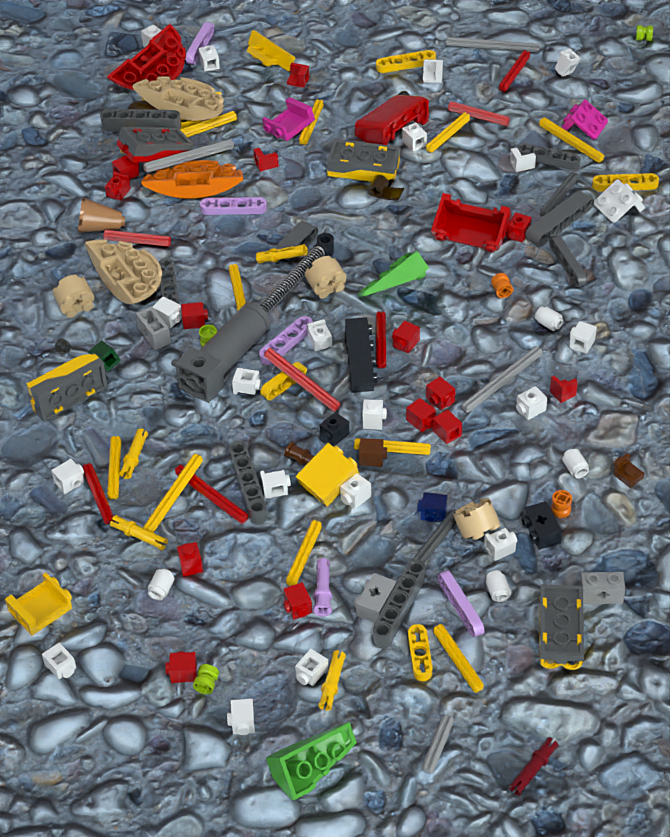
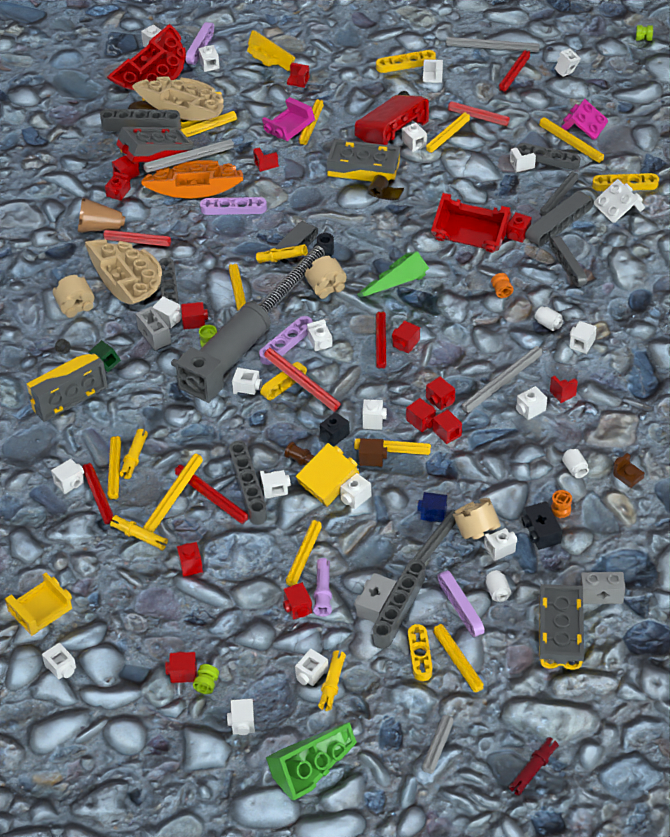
white brick [148,569,175,601] -> none
black wedge [345,317,378,393] -> none

